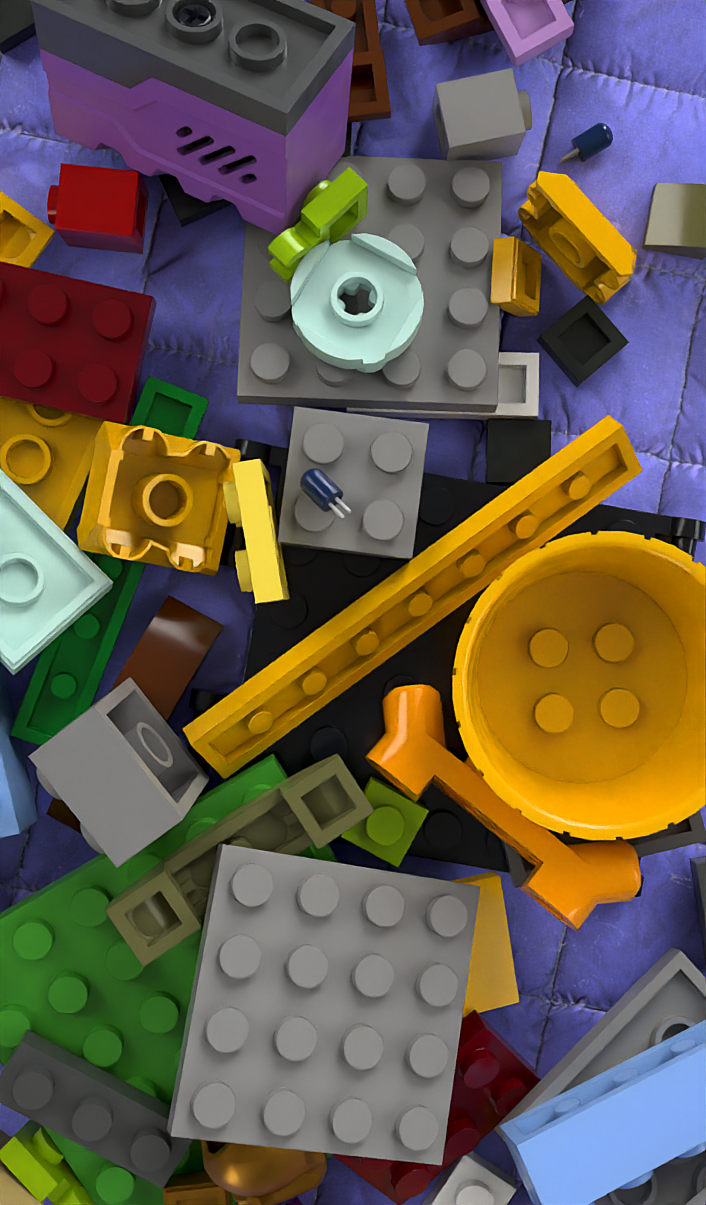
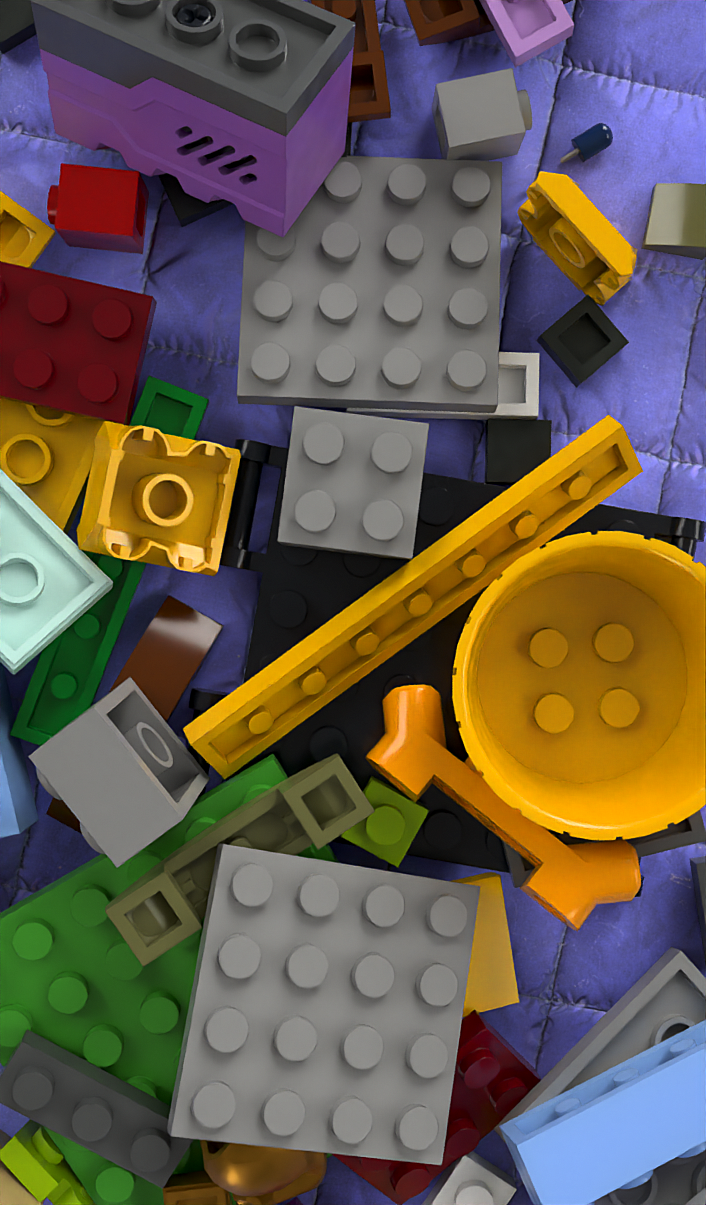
light yellow plate [223,459,290,604] -> none
lime plate [267,167,368,284] -> none
light aqua plate [290,233,424,373] -> none
dark blue piece [300,468,351,520] -> none
yellow tile [490,236,542,317] -> none

